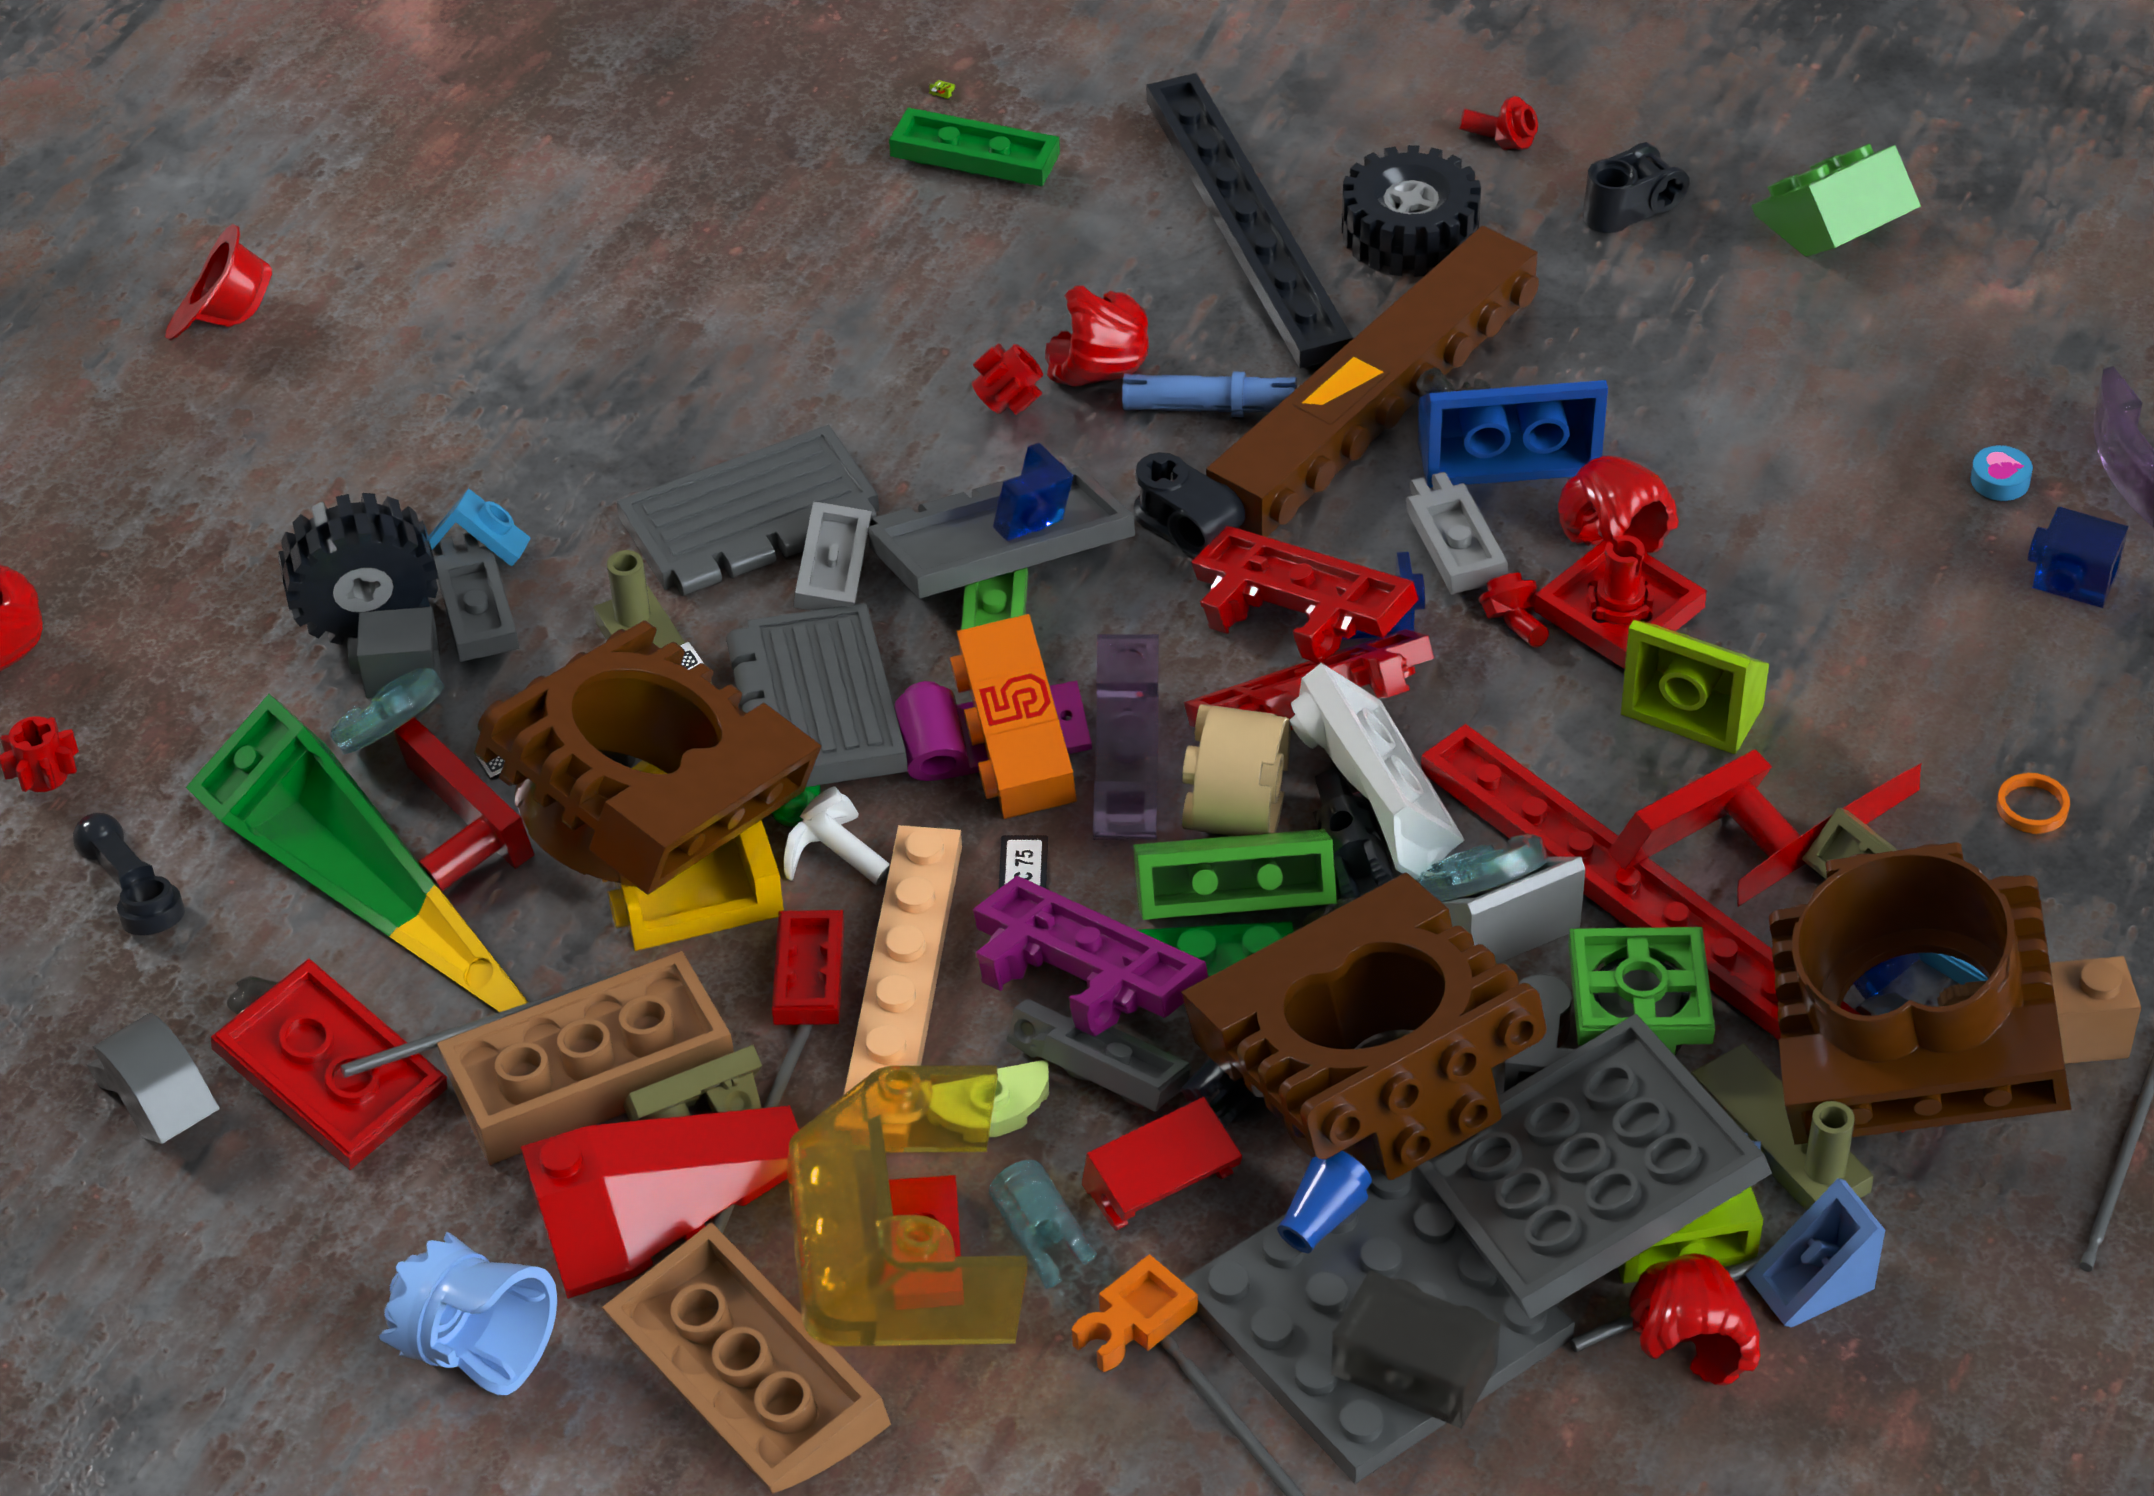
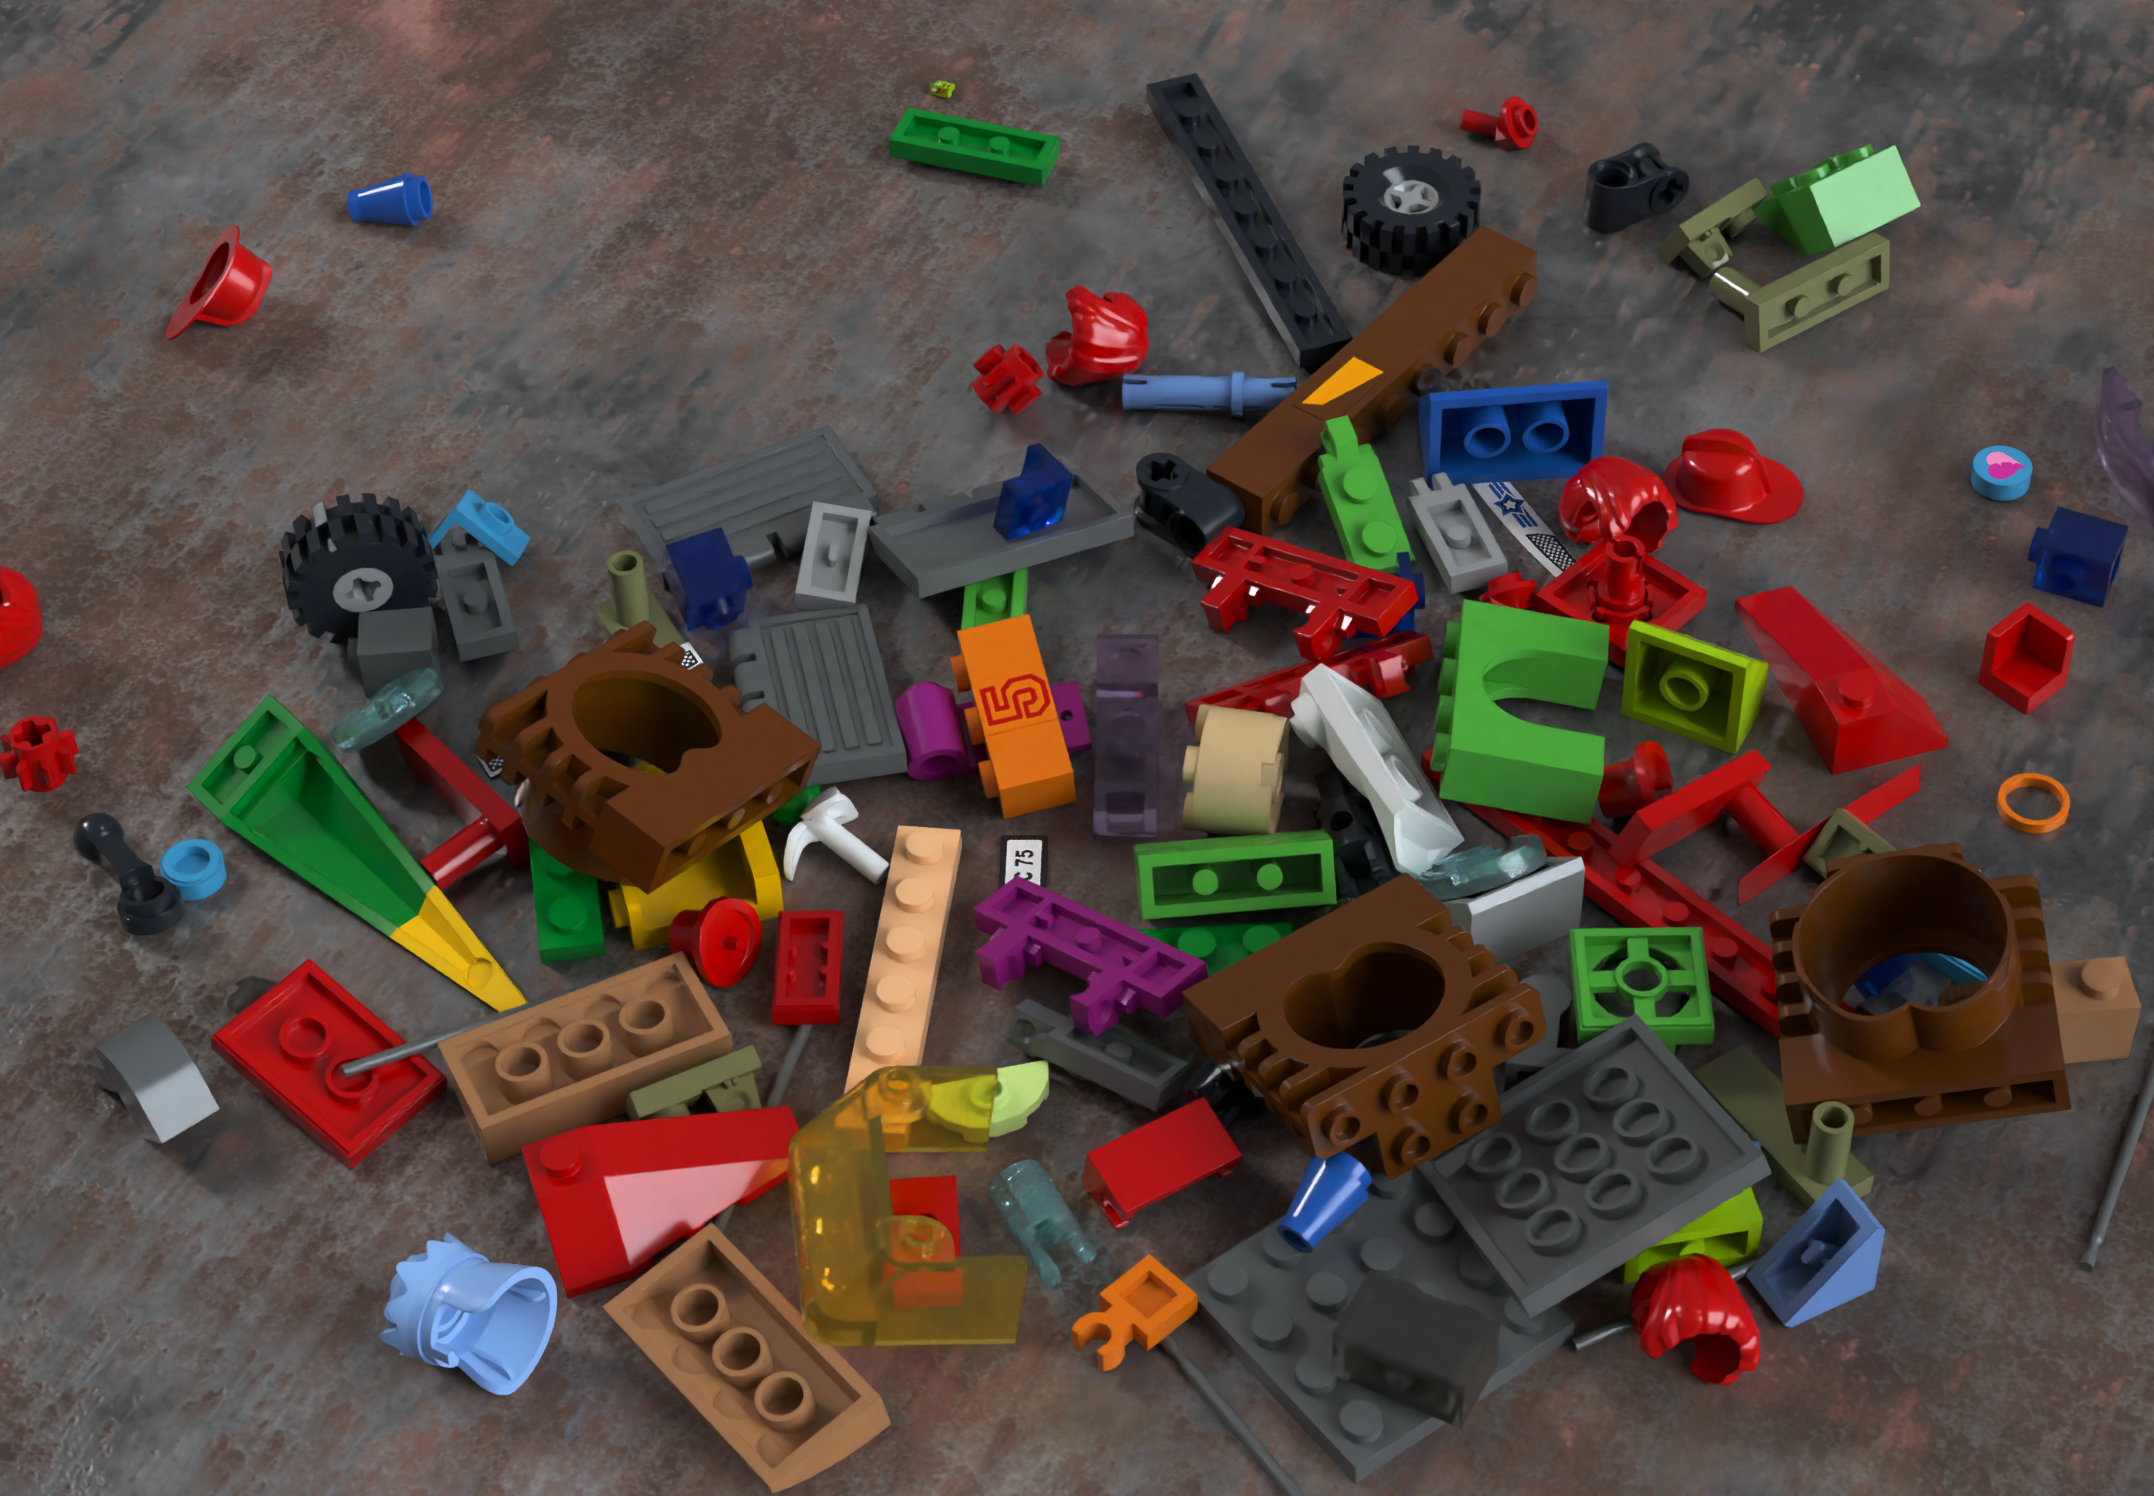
none -> dark azure tile [159,839,227,901]
none -> blue cone [347,172,433,226]
none -> green plate [528,834,606,964]
none -> clear blue brick [662,527,753,631]
none -> red piece [668,896,762,988]
none -> bright green hinge [1317,415,1415,574]
none -> bright green arch [1430,599,1609,825]
none -> white sticker [1472,482,1577,578]
none -> red piece [1598,741,1675,819]
none -> olive hinge [1656,177,1769,279]
none -> red piece [1662,428,1803,525]
none -> olive piece [1709,232,1889,353]
none -> red wedge [1734,586,1948,776]
none -> red panel [1978,601,2075,715]

